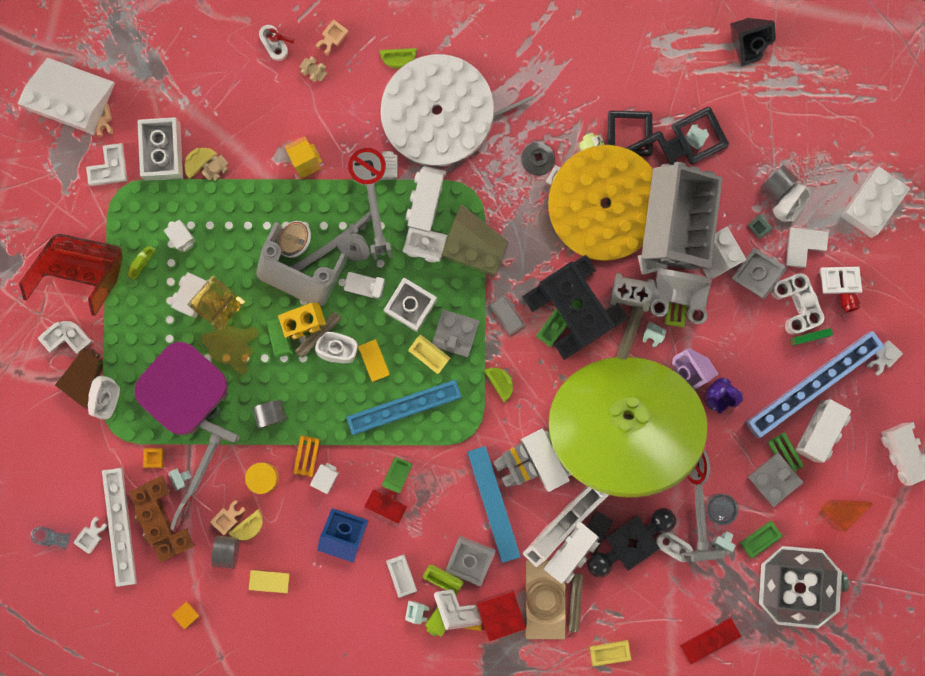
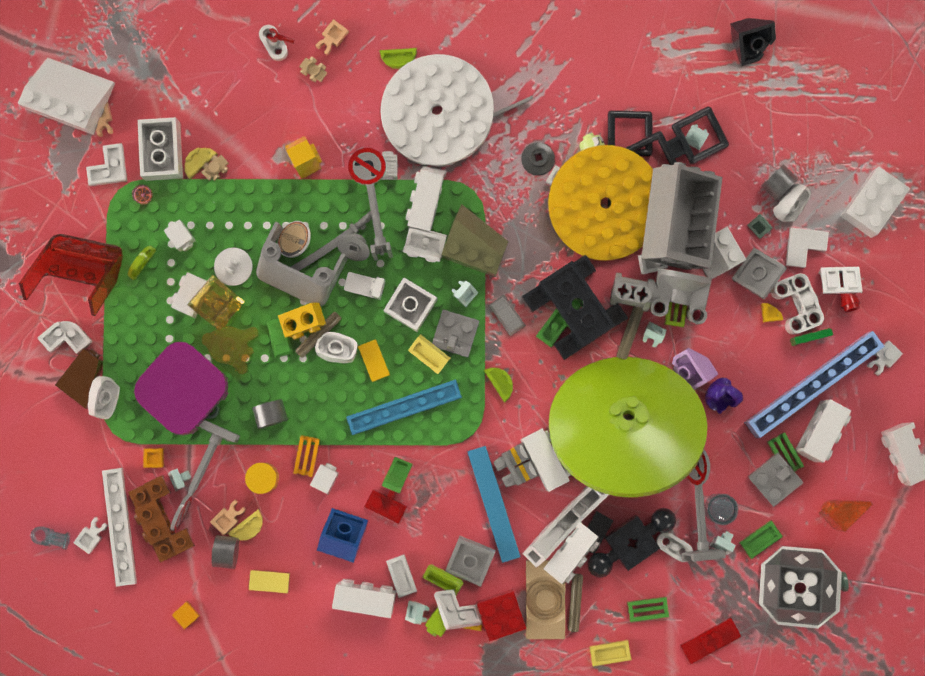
none -> tile [132,185,152,205]
none -> white piece [214,248,253,286]
none -> white brick [332,579,396,618]
none -> light aqua tile [452,281,478,307]
none -> bright green tile [627,597,669,622]
none -> yellow tile [761,303,783,323]

